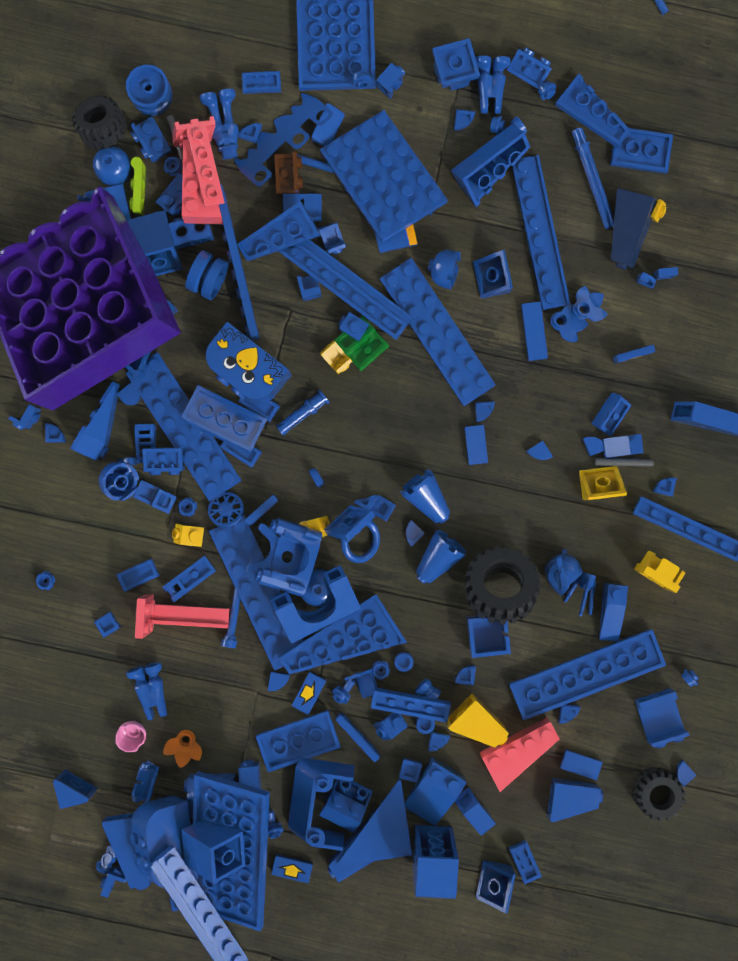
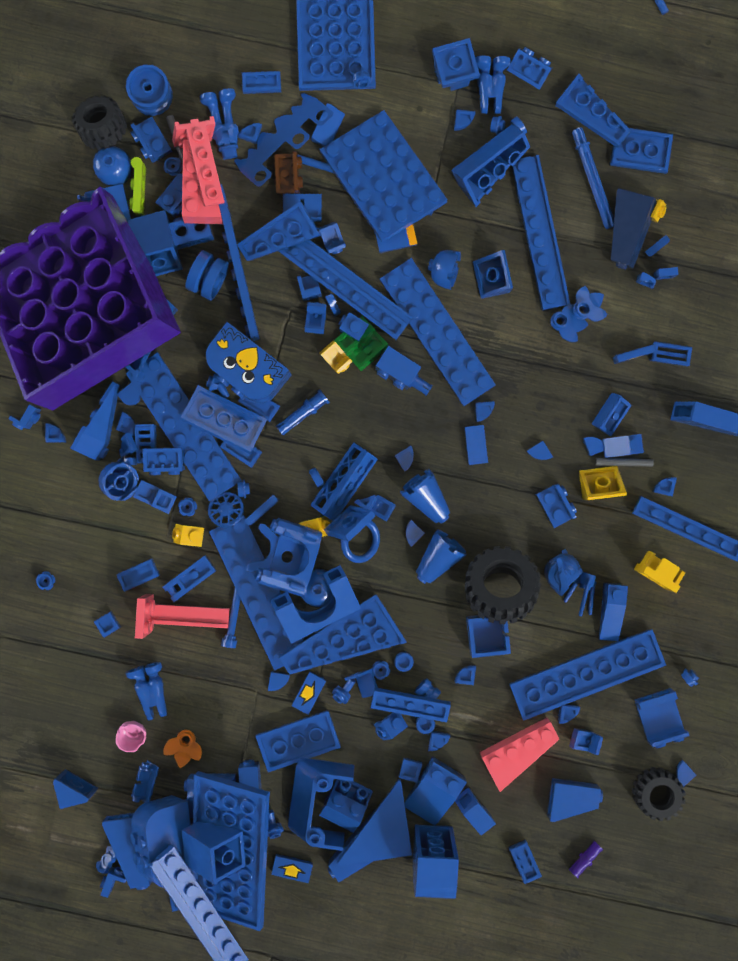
blue tile [335,712,380,762] -> none
blue brick [376,63,405,99] -> none
yellow slope [447,693,509,748] -> none
blue slope [476,860,515,914] -> none
blue tile [521,301,548,361] -> none
blue plate [538,81,556,100] -> none
blue tile [559,749,603,780] -> none
none -> blue tile [116,412,135,436]
none -> blue tile [119,433,138,458]
none -> blue plate [206,373,230,399]
none -> blue plate [237,479,250,498]
none -> blue bracket [305,302,327,334]
none -> blue fence [311,442,378,521]
none -> blue tile [325,294,341,317]
none -> blue brick [375,346,433,396]
none -> blue tile [395,446,414,472]
none -> blue bracket [535,484,577,528]
none -> blue bracket [569,728,603,755]
none -> dark purple pin [569,841,603,878]
none -> blue tile [645,235,670,256]
none -> blue tile [650,342,692,367]

